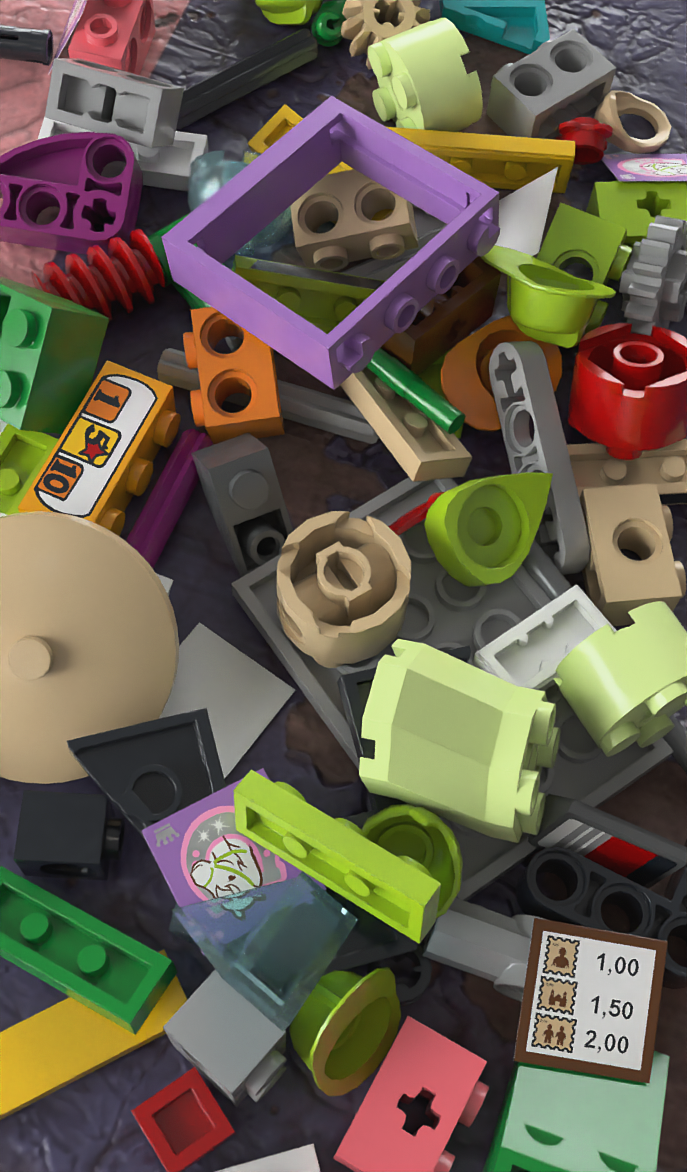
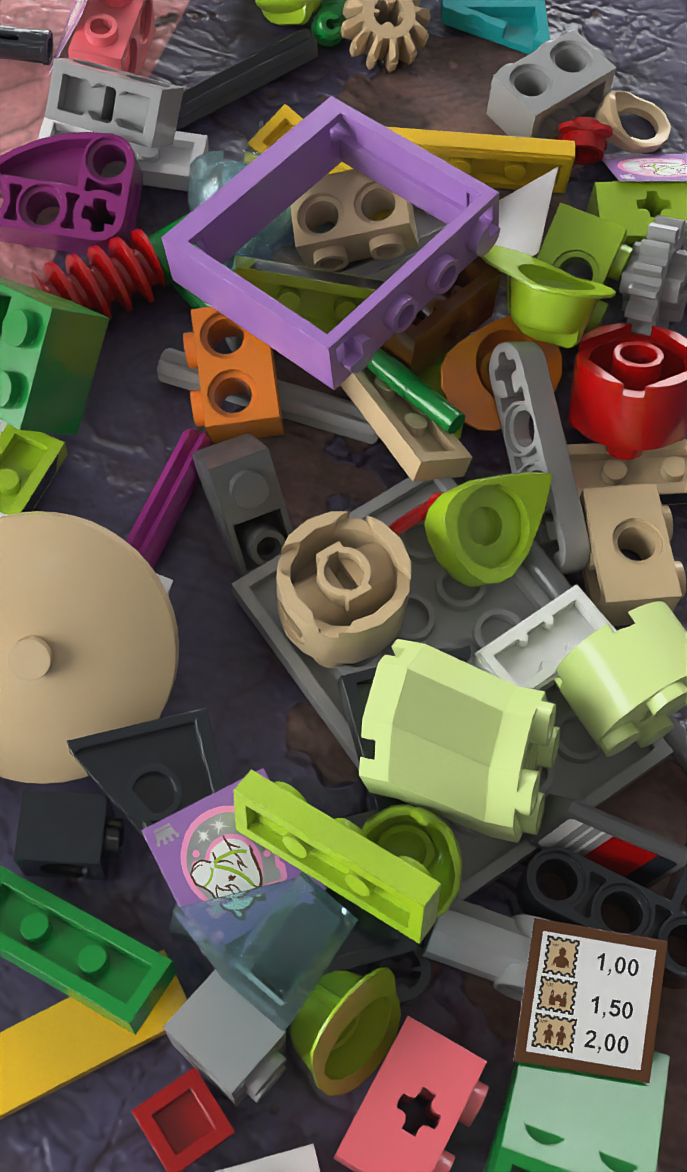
brick [18,360,181,536] -> none
white sticker [159,622,295,779] -> none
yellowish green brick [368,18,483,132] -> none

